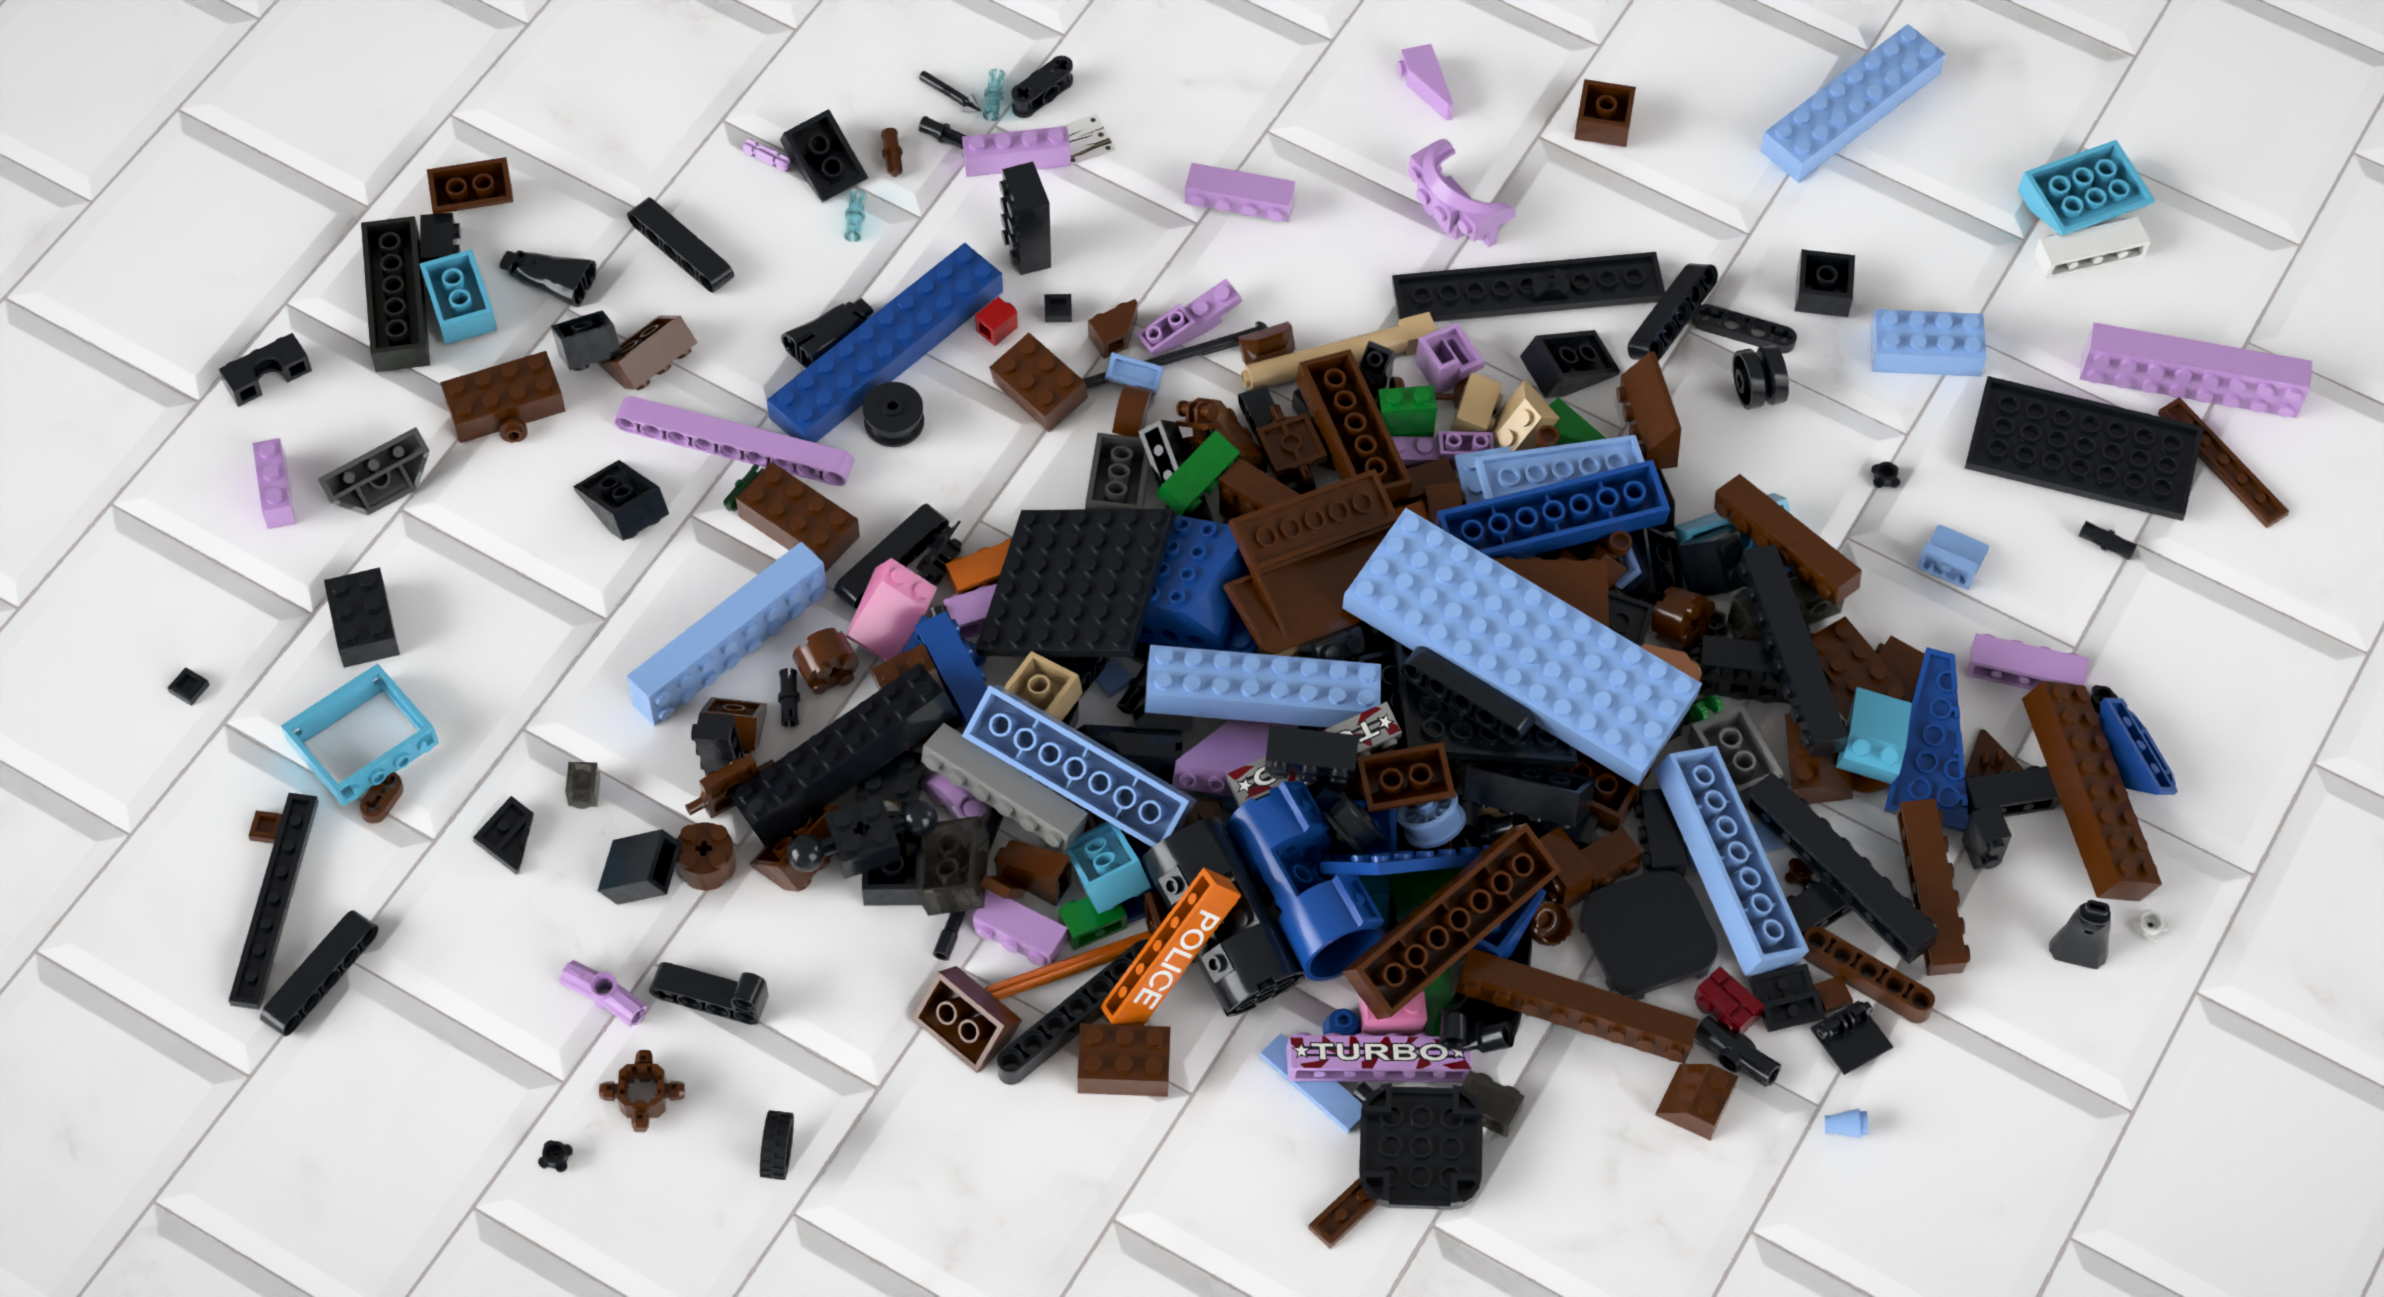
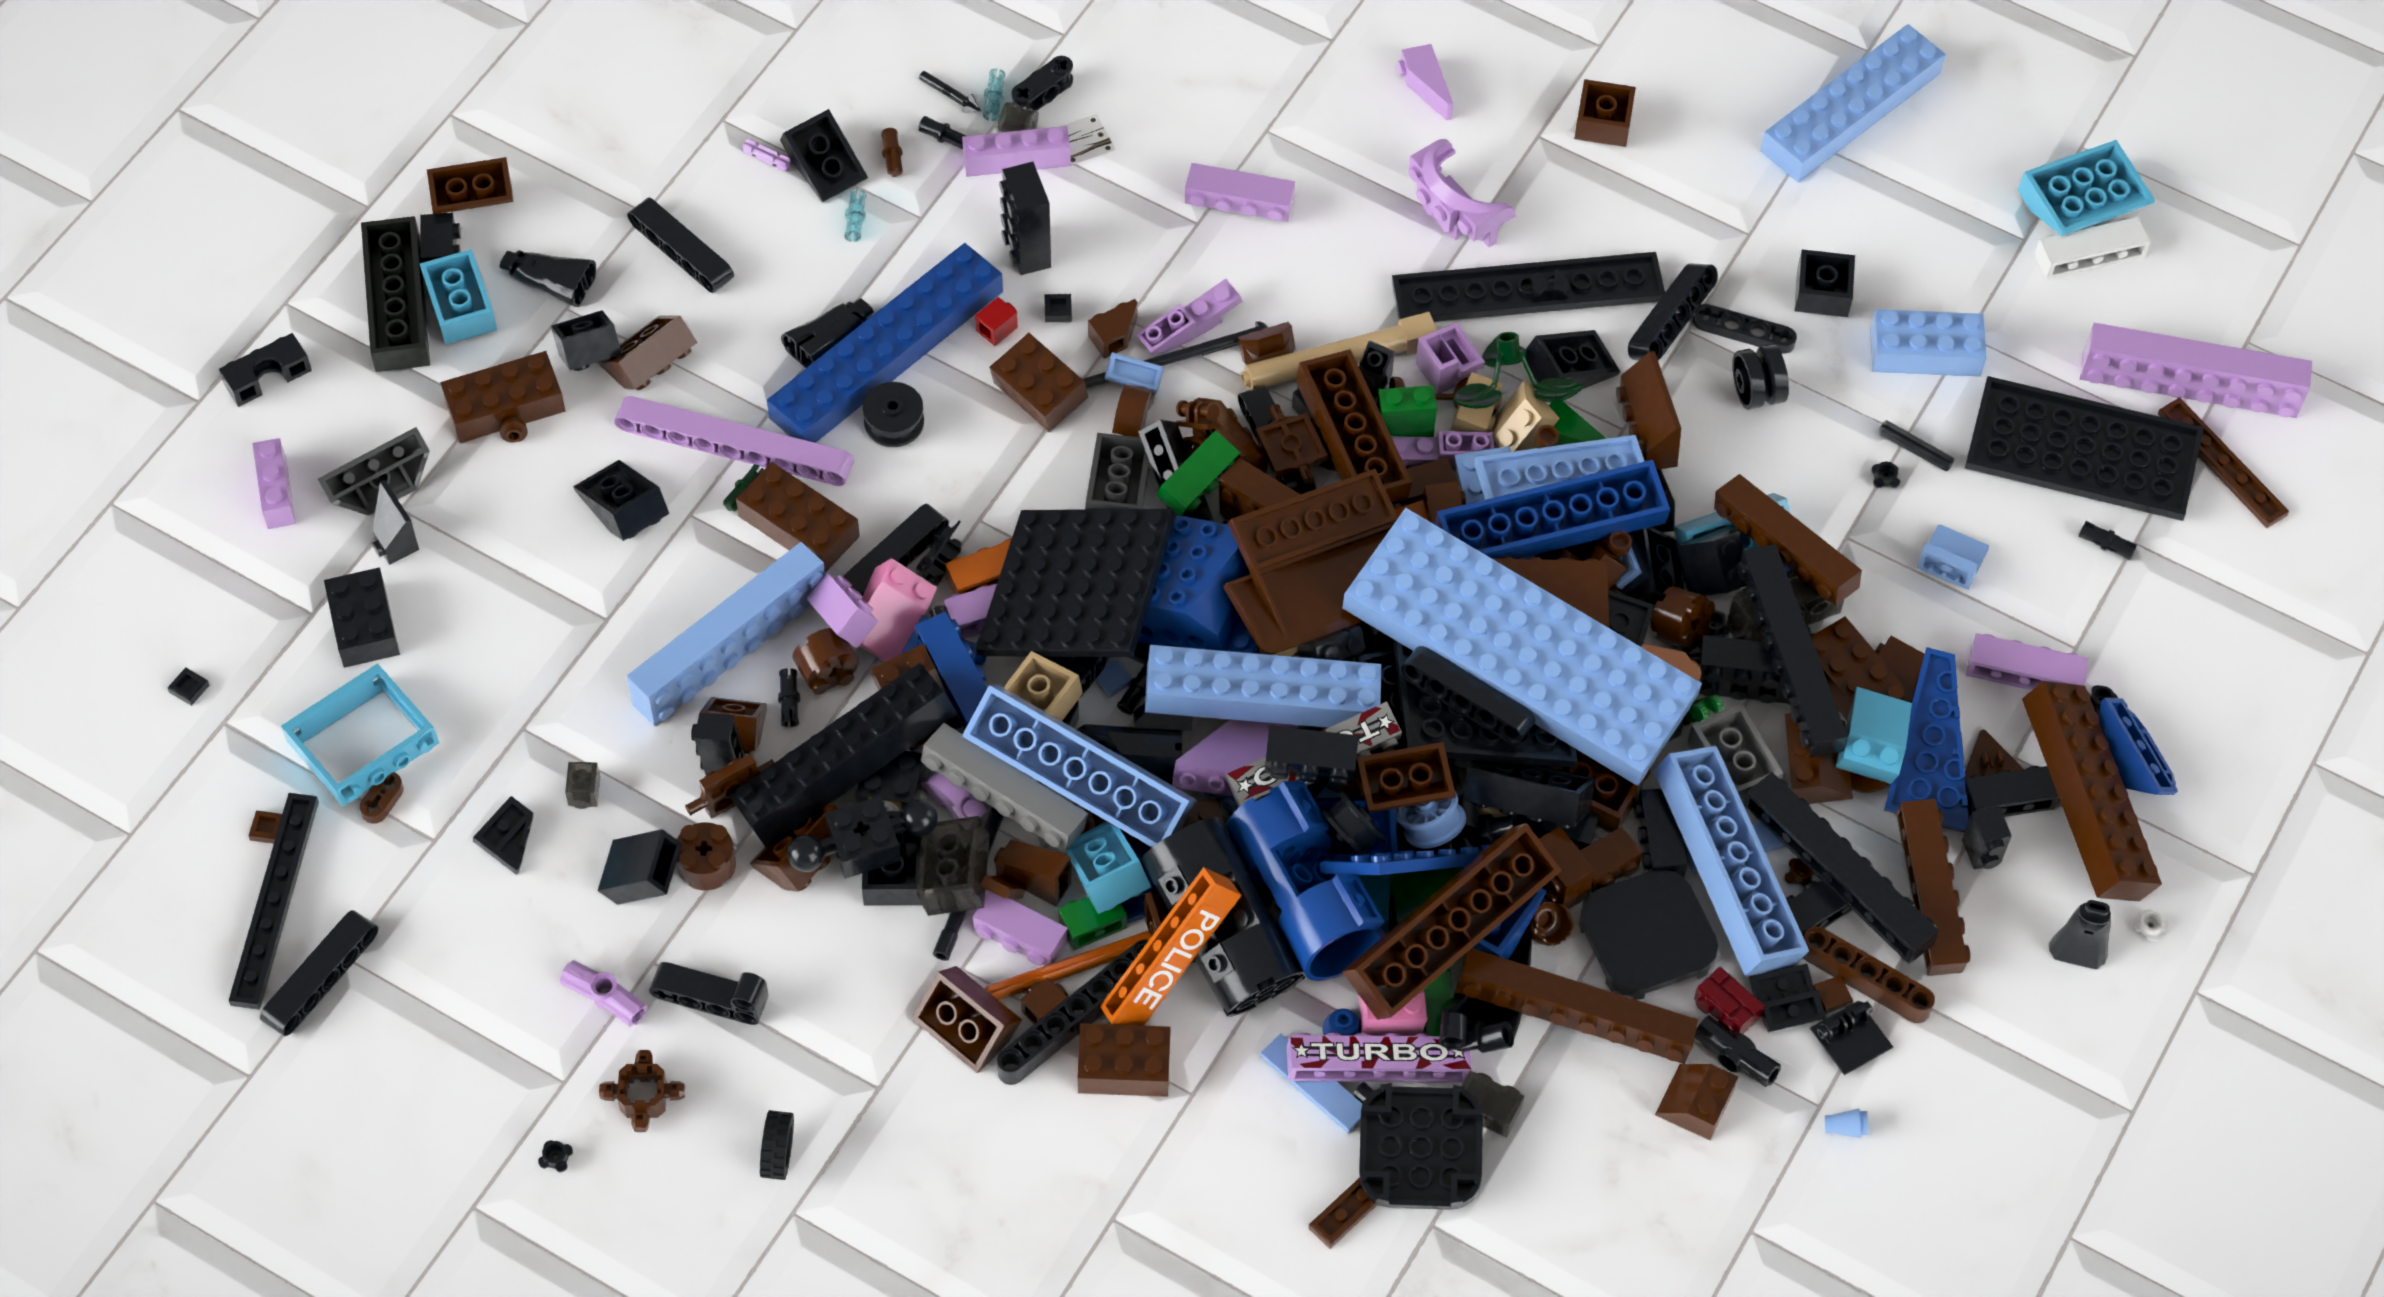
none -> slope [372,480,419,565]
none -> lavender brick [806,572,878,648]
none -> clear smoke piece [998,101,1039,132]
none -> reddish brown brick [1021,977,1068,1024]
none -> dark green plant [1453,332,1583,409]
none -> black axle [1878,420,1955,471]

